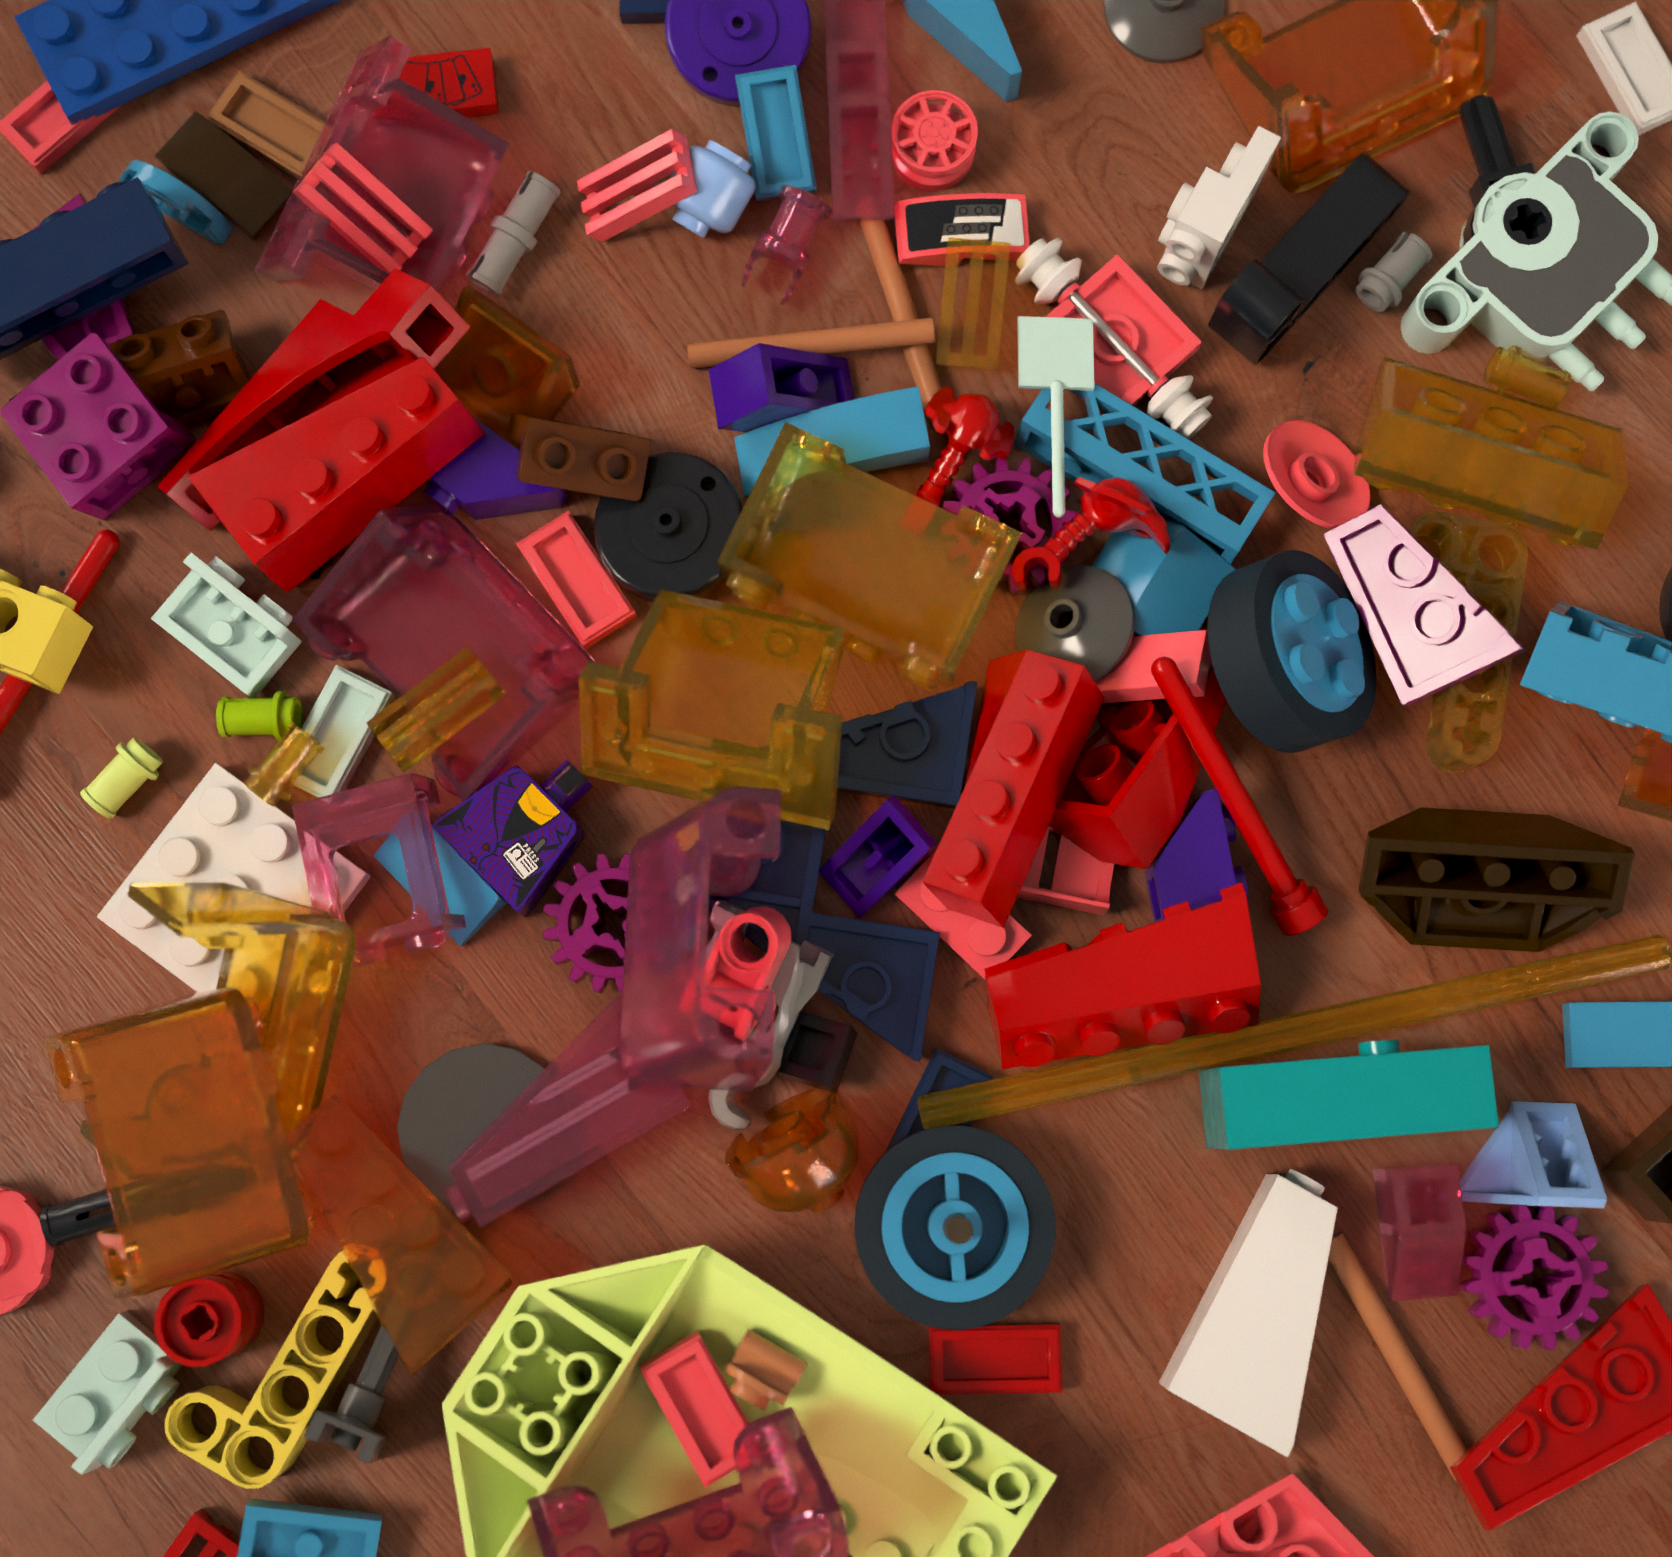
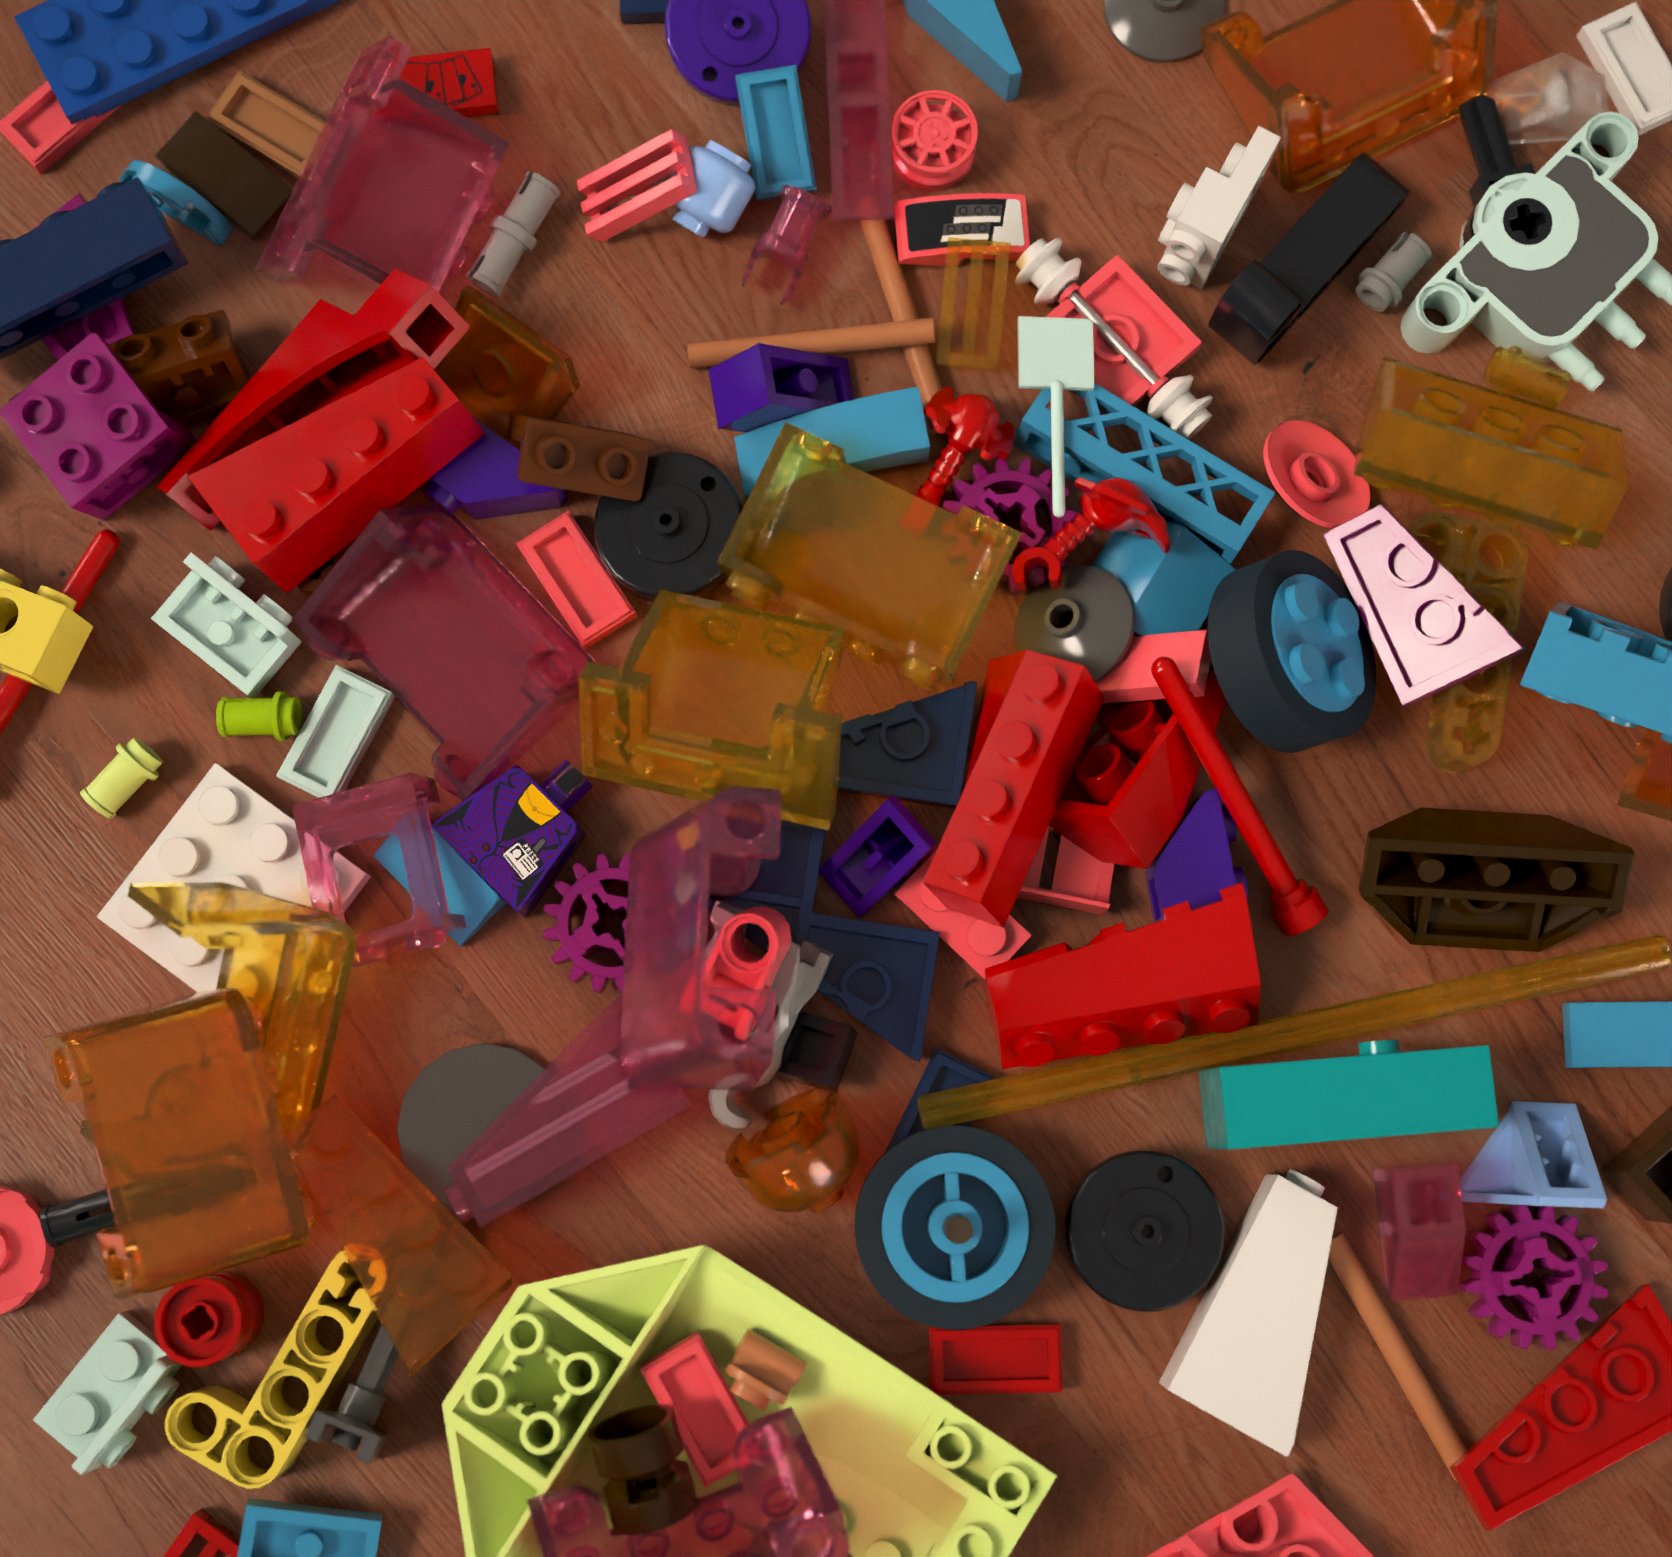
clear yellow pin [244,722,325,807] -> none
coral tile [293,143,433,276] -> none
clear yellow tile [366,646,506,772] -> none
none -> dark brown wheel [587,1405,699,1535]
none -> black wheel [1064,1150,1225,1312]
none -> clear slope [1481,52,1609,144]

